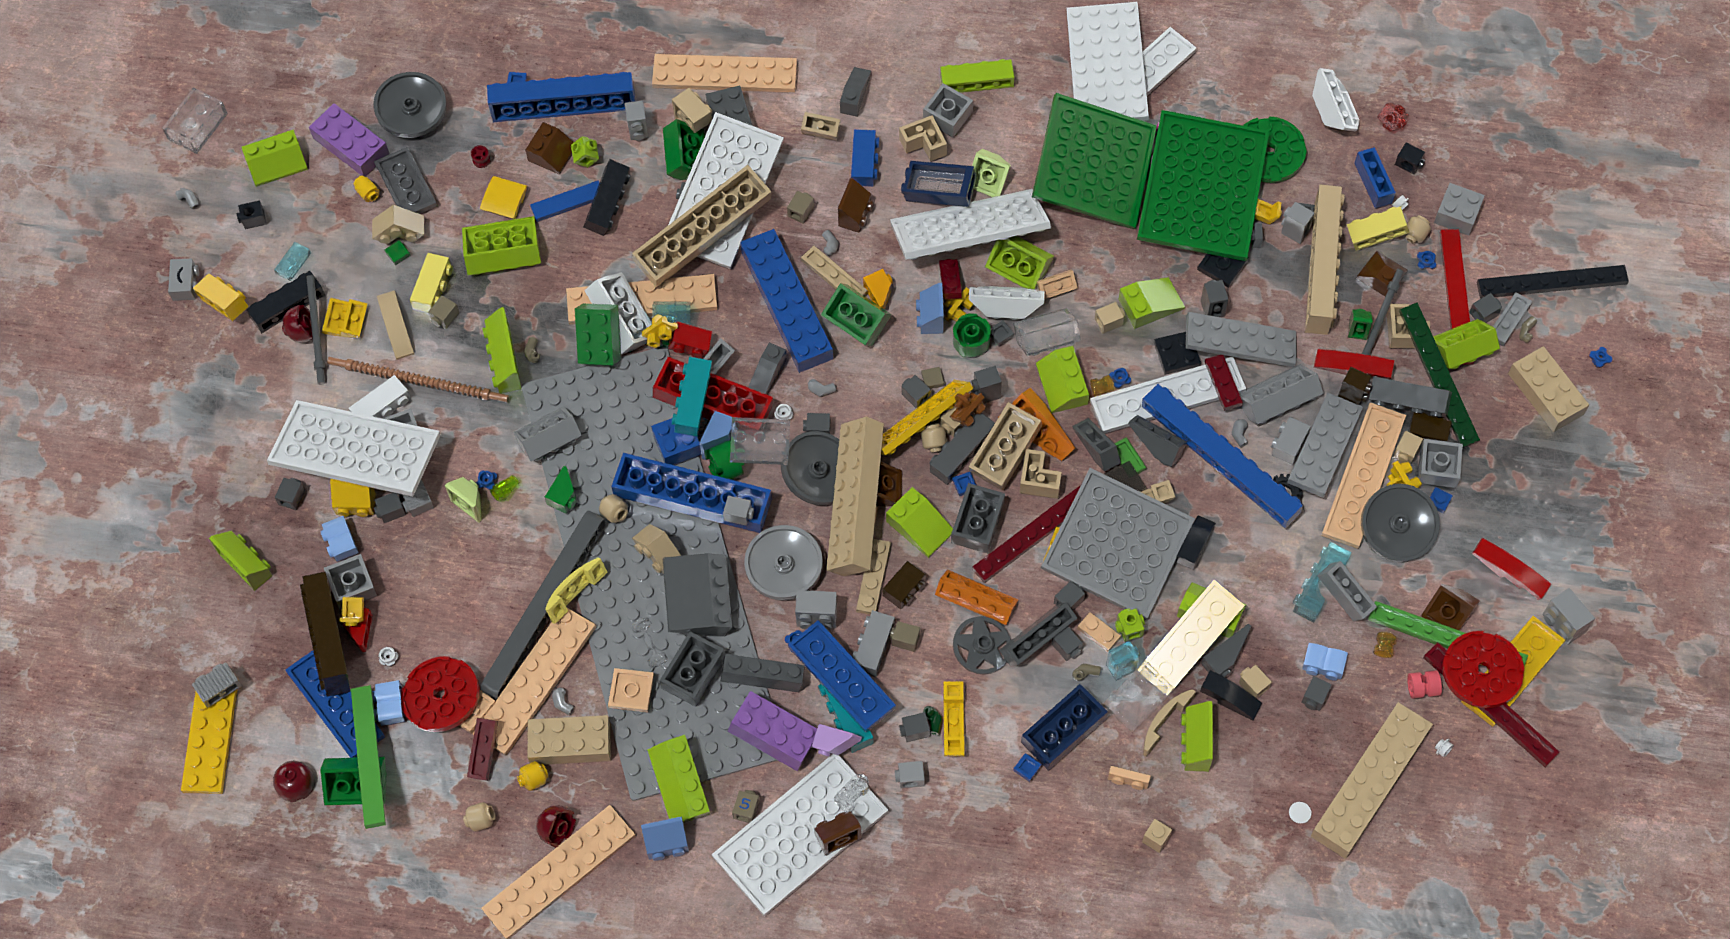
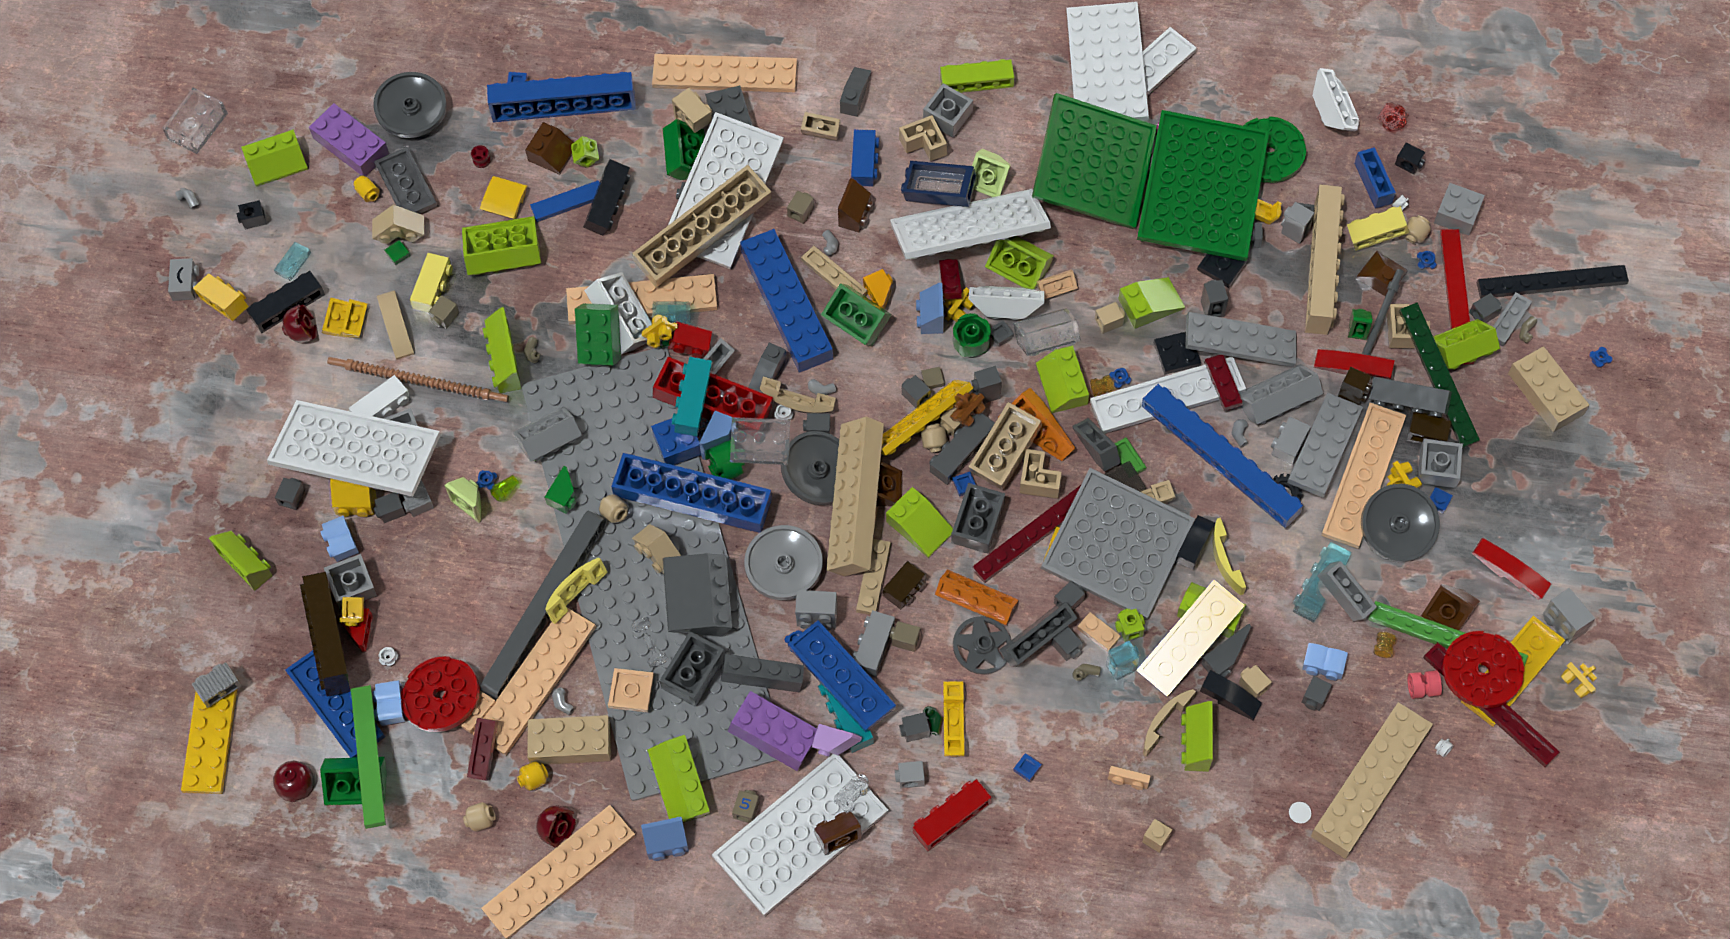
dark grey bar [306,275,325,384] -> none
light grey brick [625,100,649,141] -> none
light grey brick [723,496,754,526] -> none
dark blue brick [1021,684,1108,771] -> none
clear piece [1104,661,1175,733] -> none
dark grey slope [1128,415,1186,467] -> none
tan brick [1393,431,1423,465] -> none
none -> tan slope [760,377,836,413]
none -> red brick [913,779,992,851]
none -> light yellow slope [1212,518,1246,595]
none -> yellow hips [1561,662,1597,699]

